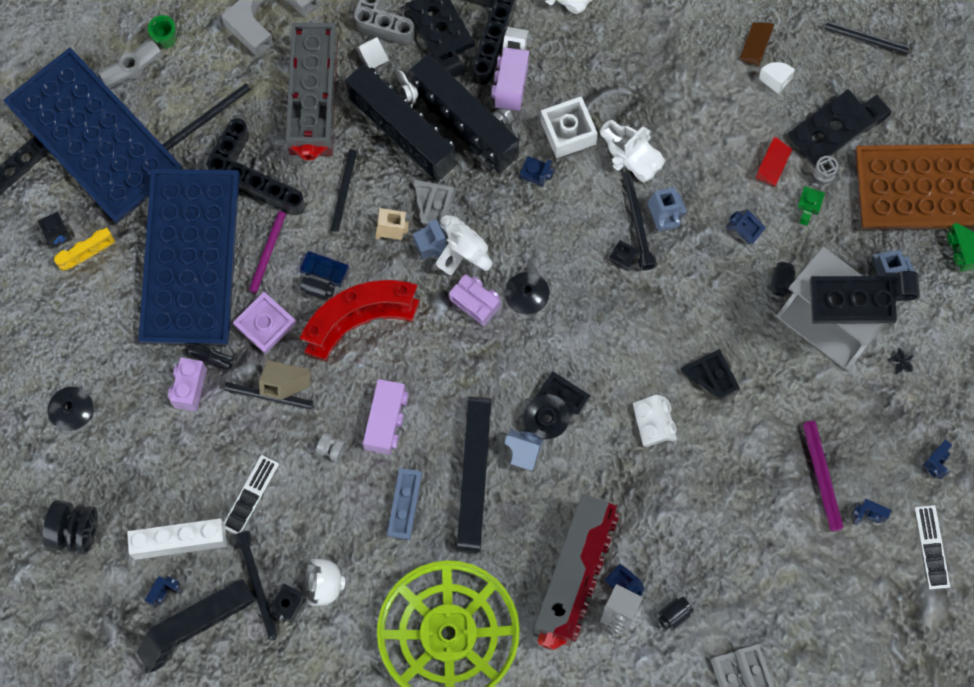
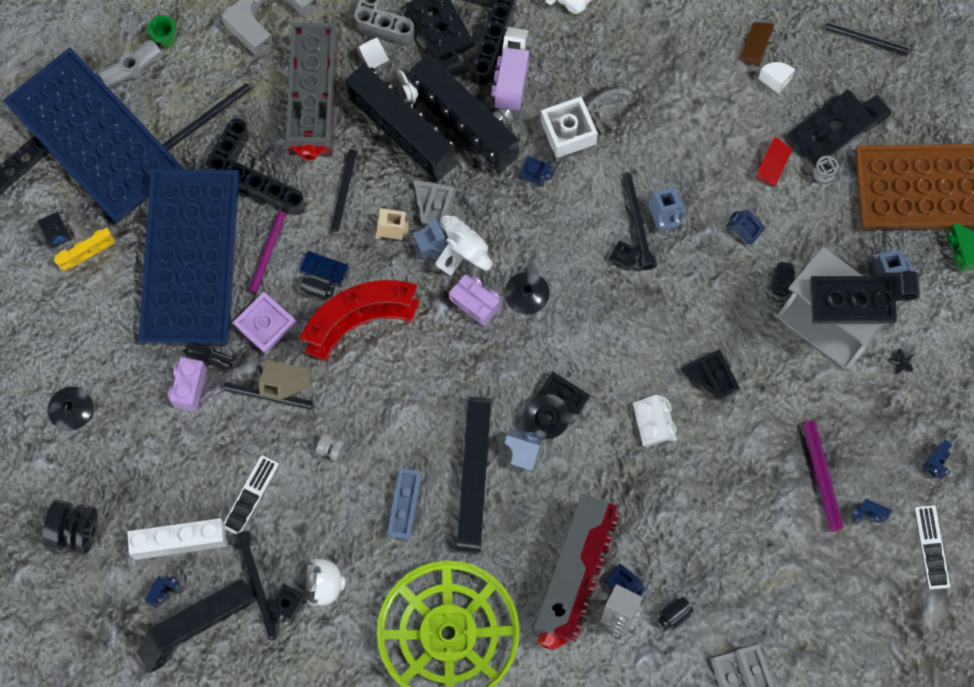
lavender brick [363,379,409,455] -> none
white piece [599,120,665,182] -> none
green plate [797,186,825,226] -> none

